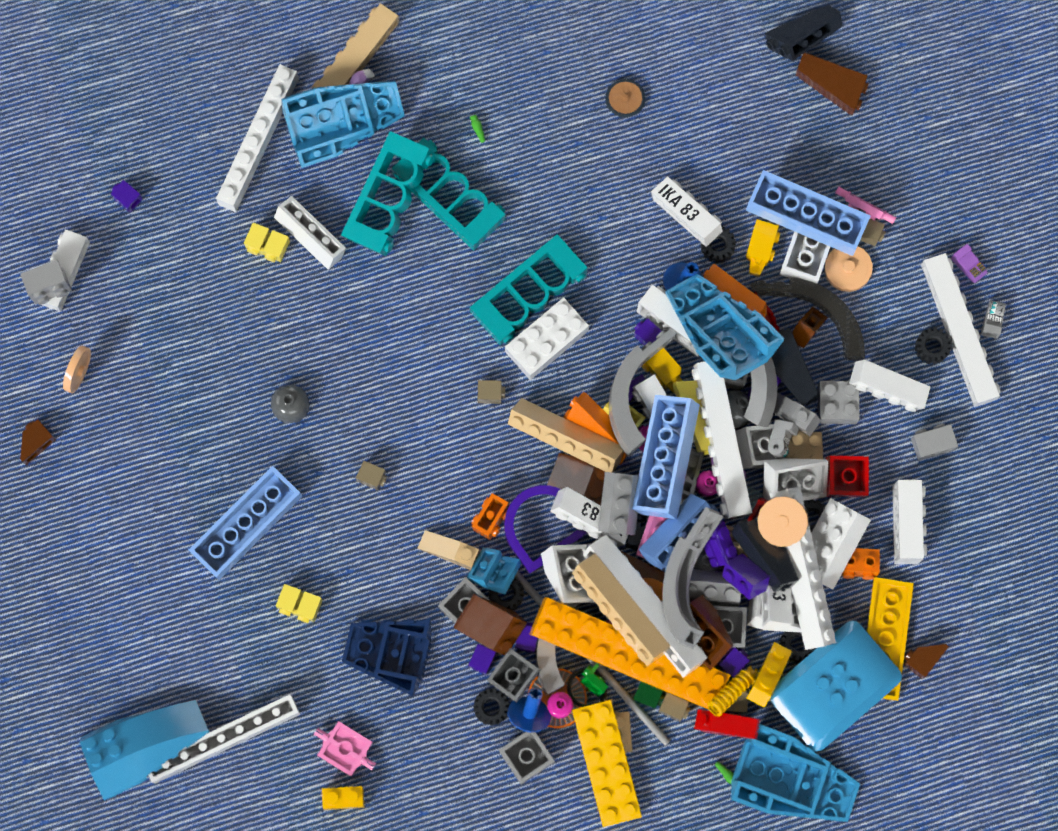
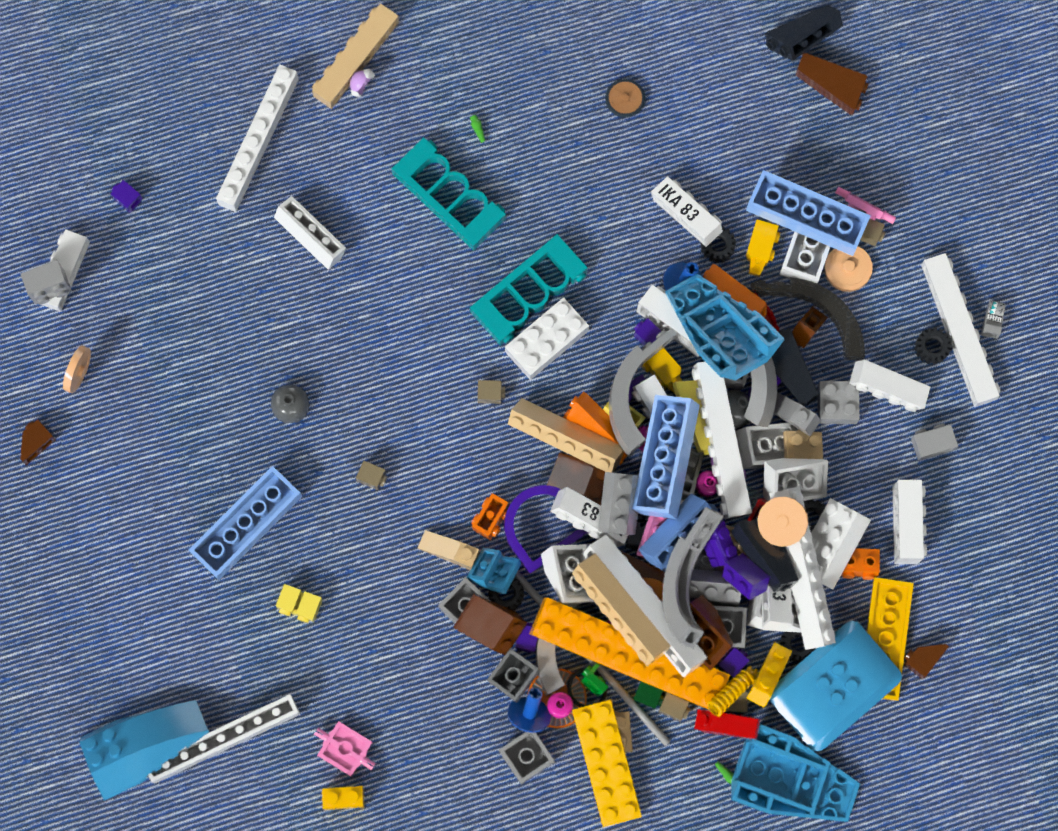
light yellow piece [244,223,290,262] -> none
dark azure wedge [281,81,405,168] -> none
teal fence [341,131,435,257] -> none
dark blue wedge [342,619,431,697] -> none
dark purple brick [468,644,496,675] -> none
black tyre [474,689,509,726] -> none
light grey leg [768,419,799,459] -> none
red brick [825,456,869,498] -> none
medium lavender leg [951,244,988,283] -> none

